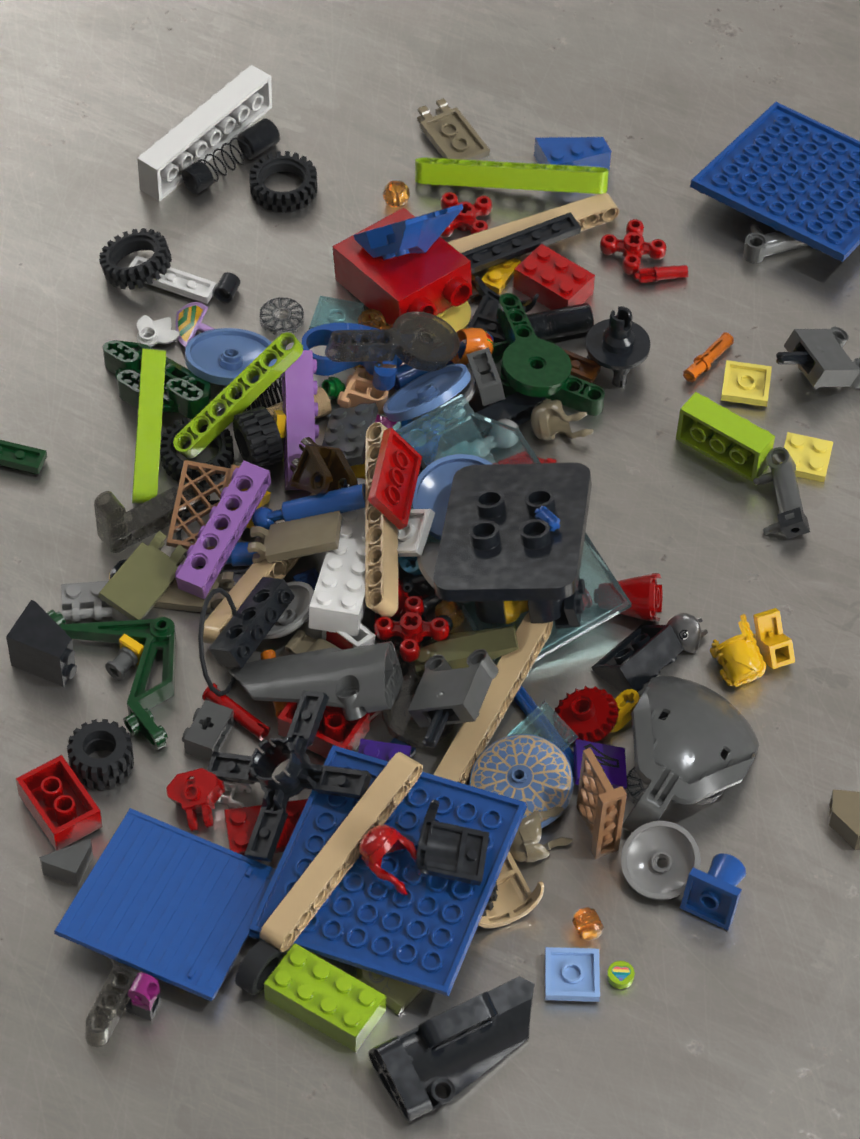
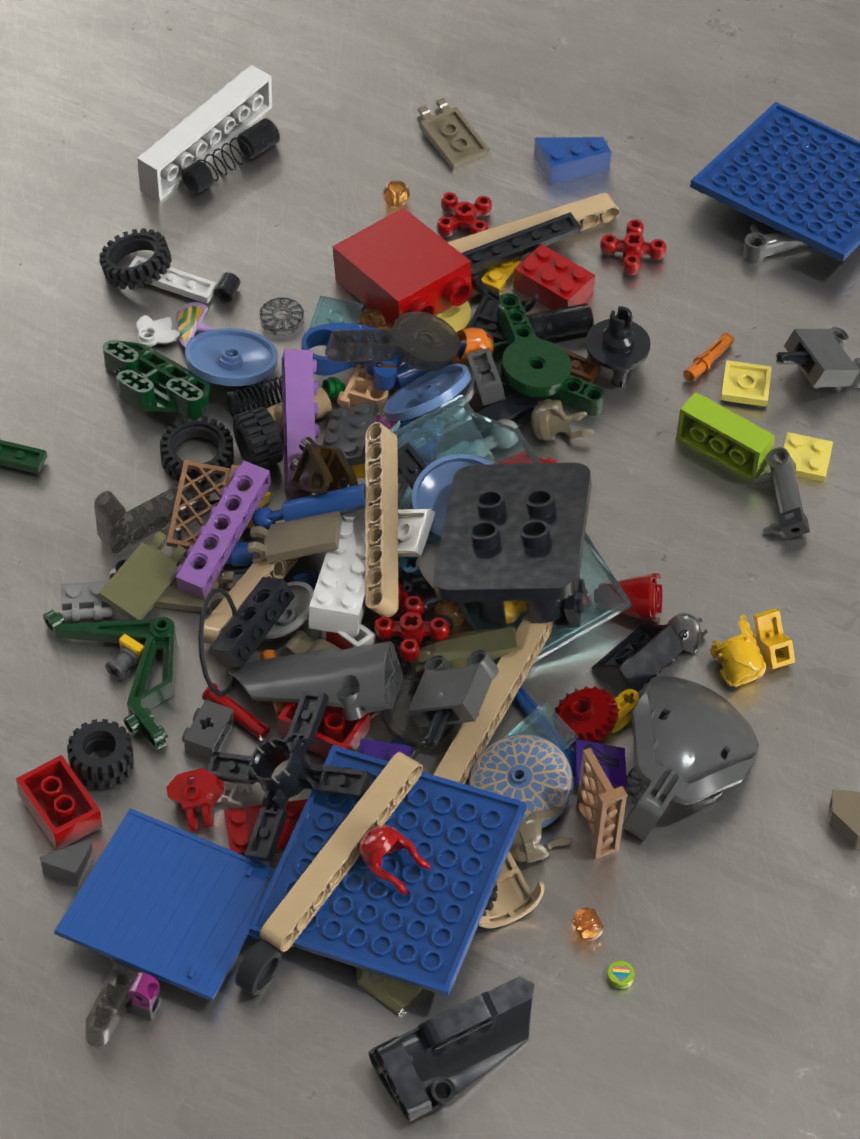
black slope [6,600,77,687] -> none
lime beam [132,348,166,505] -> none
lime beam [173,332,303,458] -> none
black tyre [249,151,317,213] -> none
lime brick [264,943,386,1053] -> none
yellow tile [273,410,286,438] -> none
blue wedge [353,204,464,260] -> none
red plate [368,427,422,530] -> none
lime beam [415,157,608,194] -> none
black piece [415,800,489,886] -> none
blue piece [535,506,561,532] -> none
light blue plate [545,947,600,1002] -> none
light grey dish [621,821,701,900] -> none
red piece [634,265,689,283] -> none
blue plant [680,853,746,930] -> none

